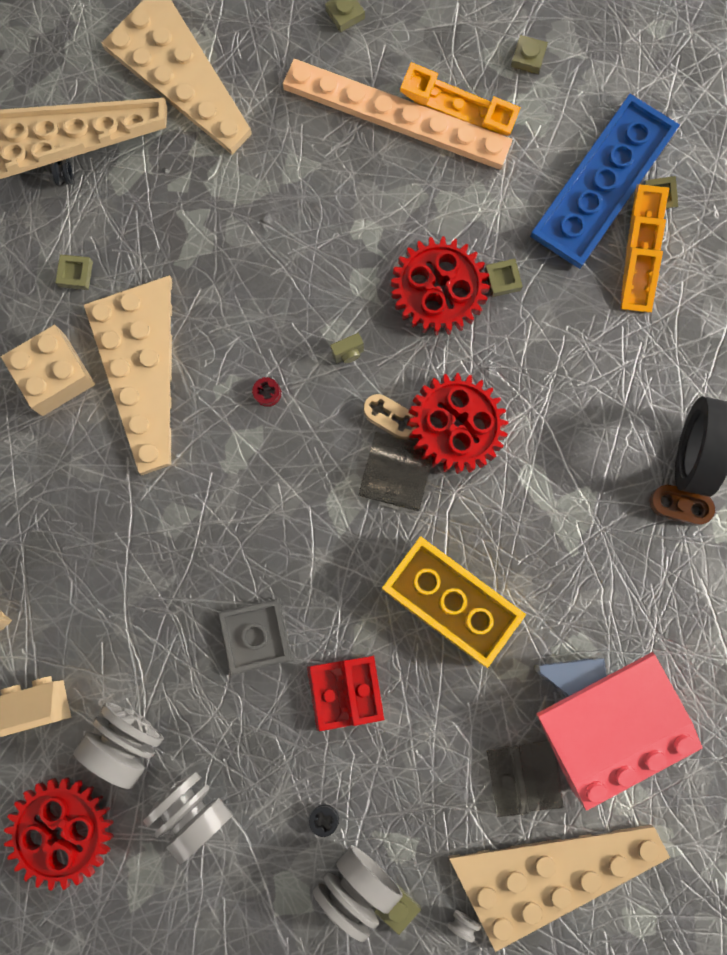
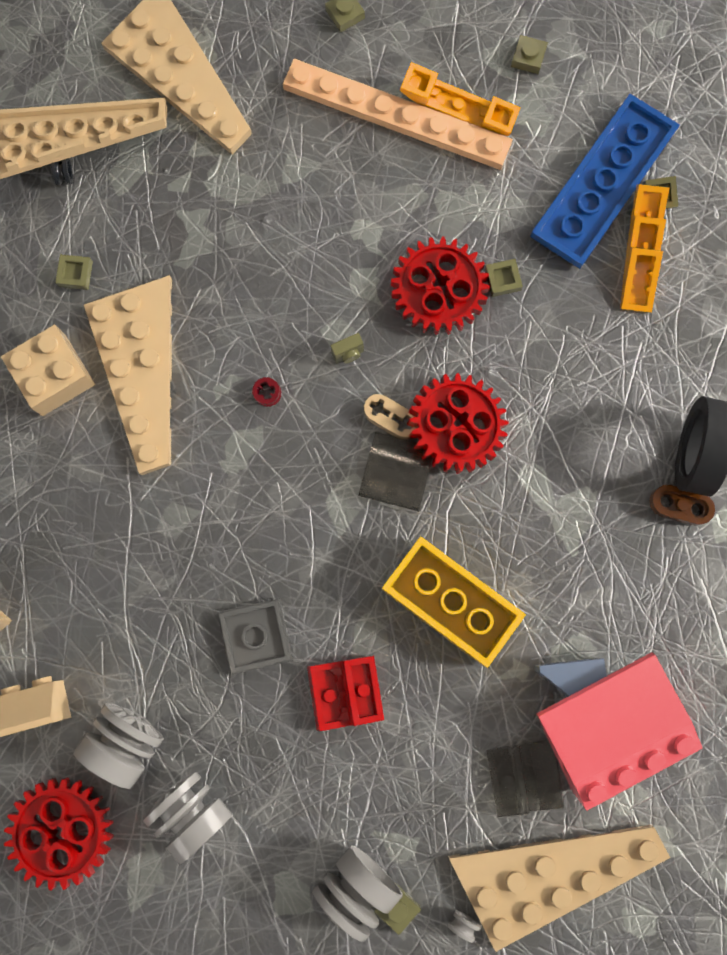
black bush [309,804,340,837] -> none

